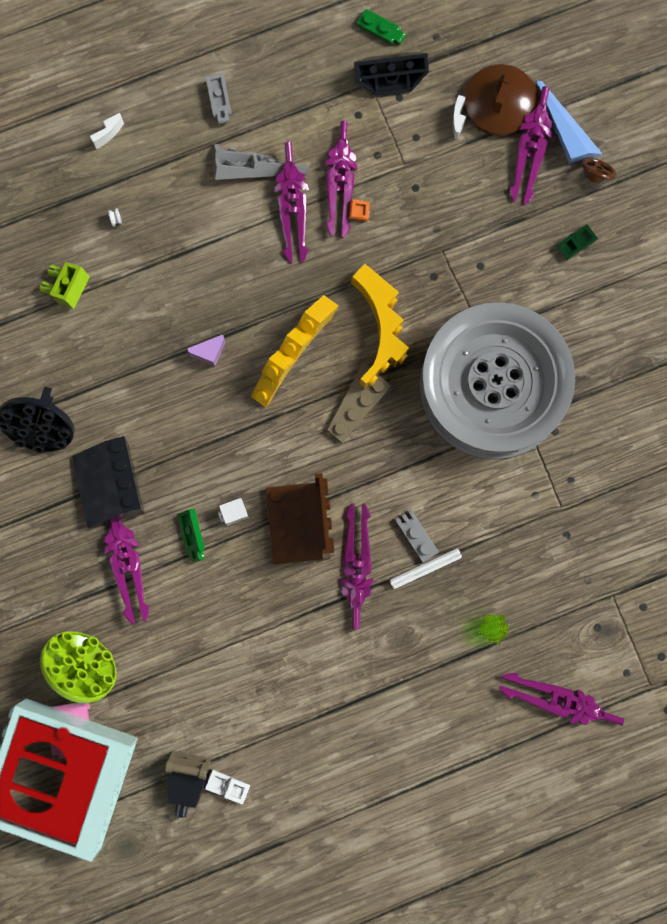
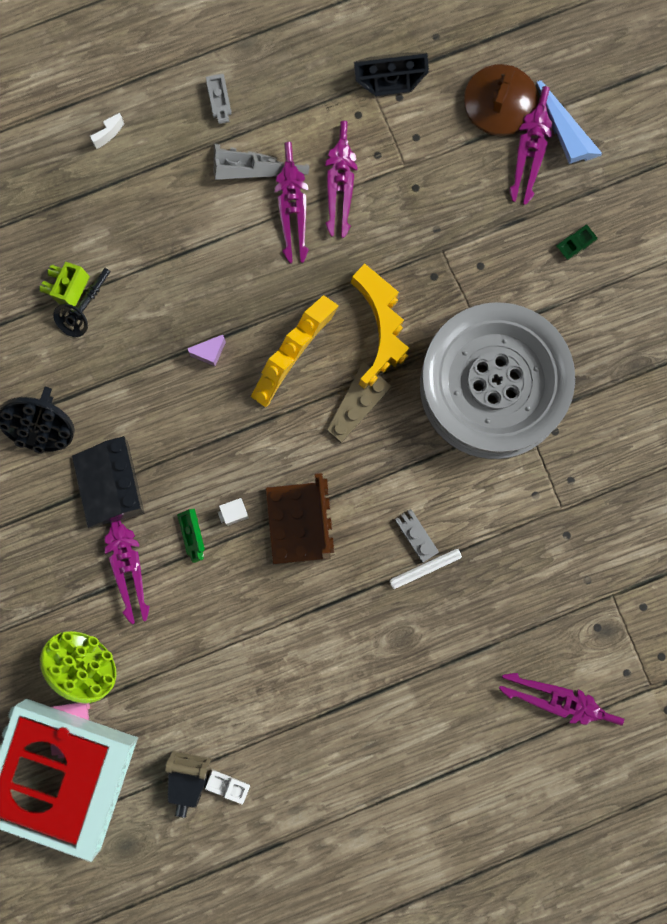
white bush [108,208,122,227] -> none
magenta sword [340,503,374,629] -> none
orange tile [349,199,370,222] -> none
green hinge [356,8,406,45] -> none
white slope [452,95,466,140] -> none
clear neon green brick [480,615,508,643] -> none
reddish brown piece [581,158,616,183] -> none
none -> black dish [53,268,111,337]

